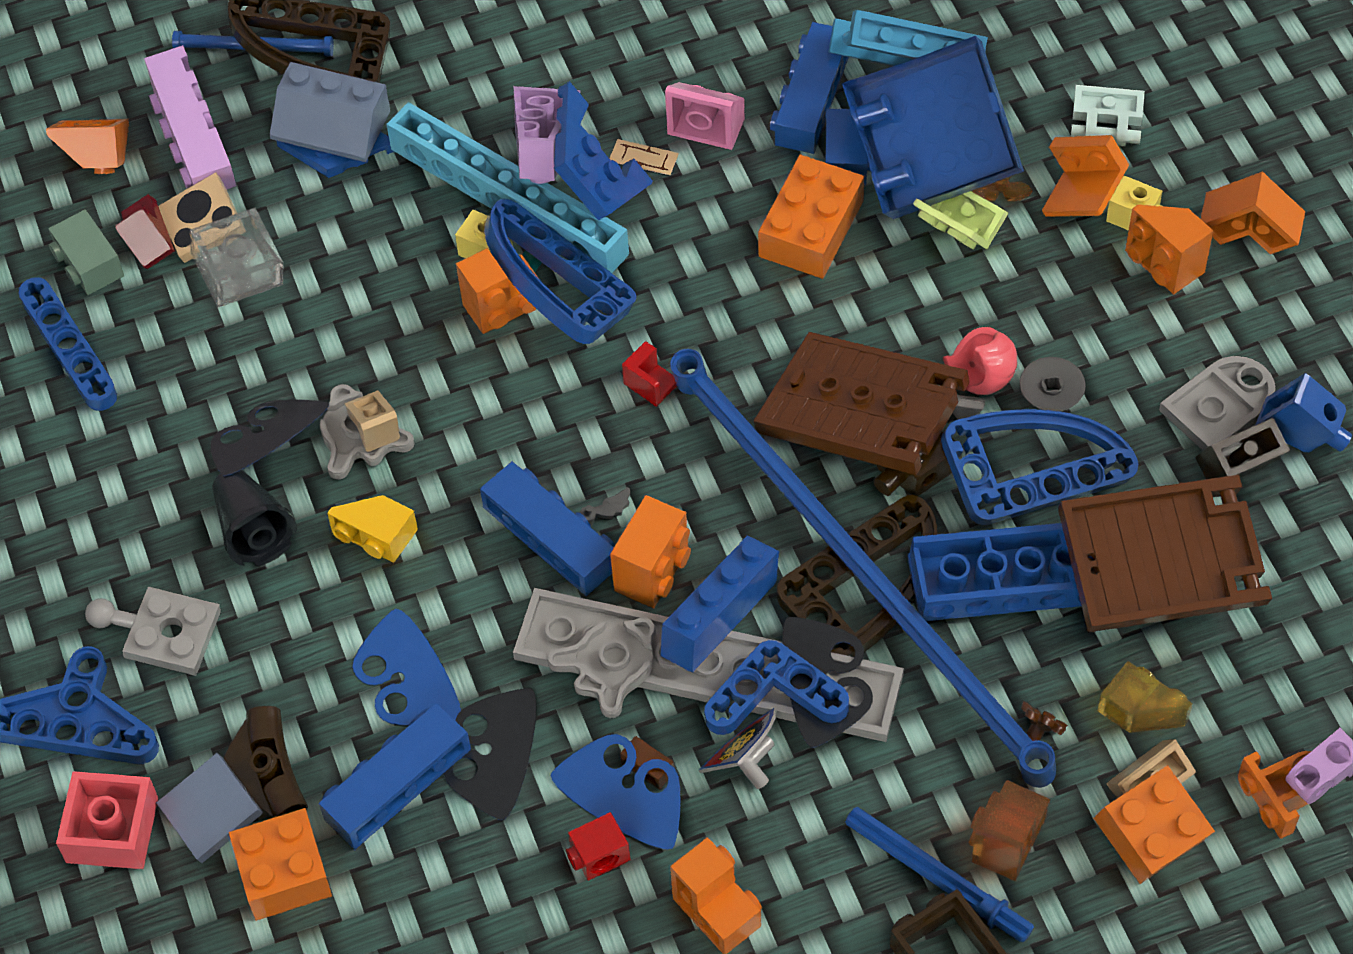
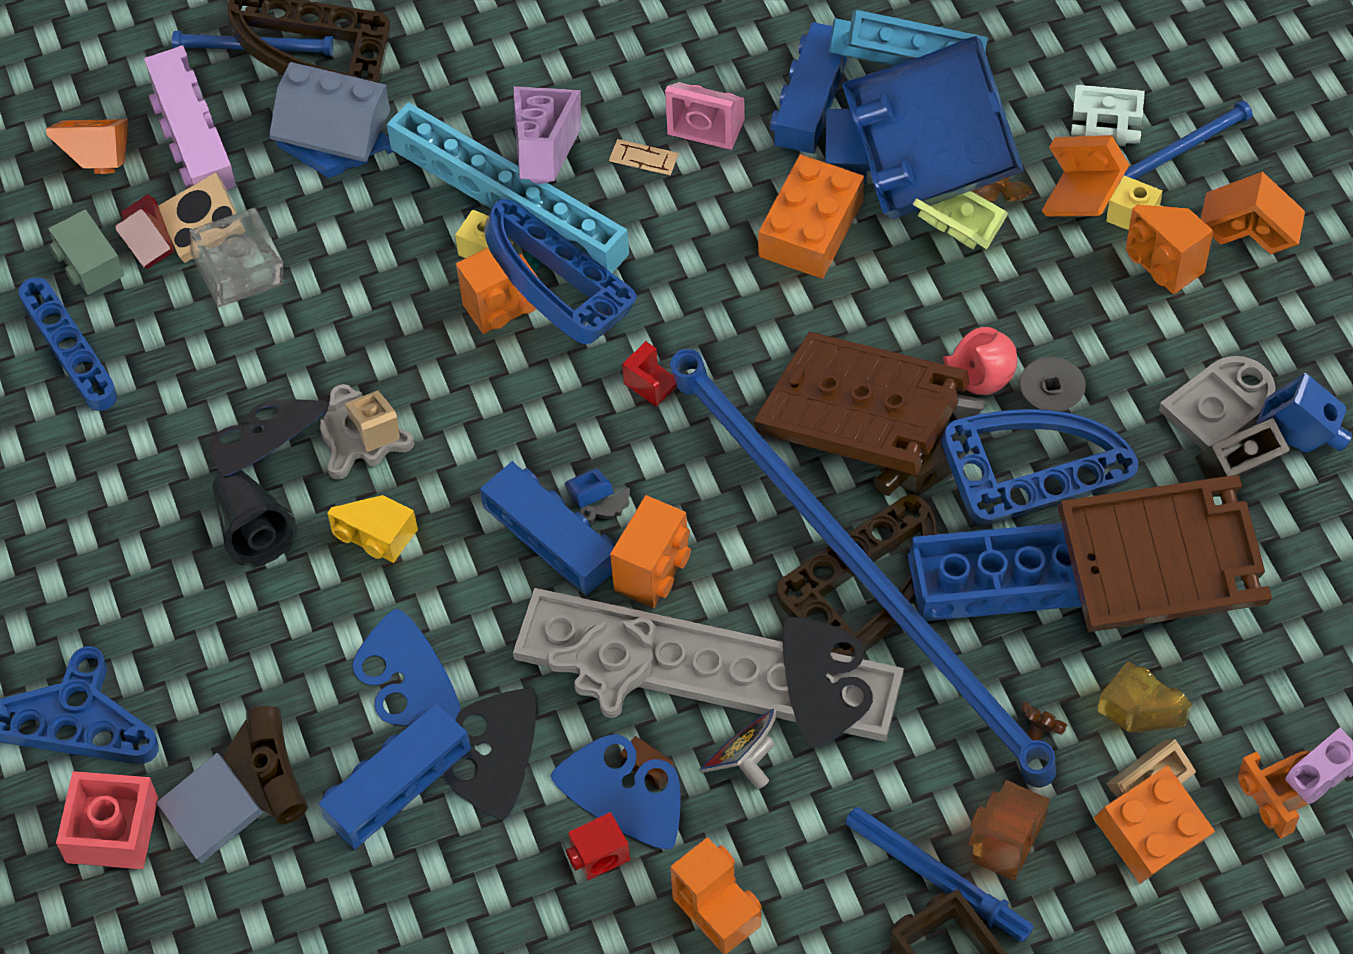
light grey plate [85,587,221,676] -> none
orange brick [228,808,332,921] -> none
blue wing [554,81,653,220] -> none
blue brick [661,535,779,673] -> none
blue beam [704,640,849,735] -> none
none -> blue tile [565,468,614,508]
none -> blue bar [1122,100,1253,180]

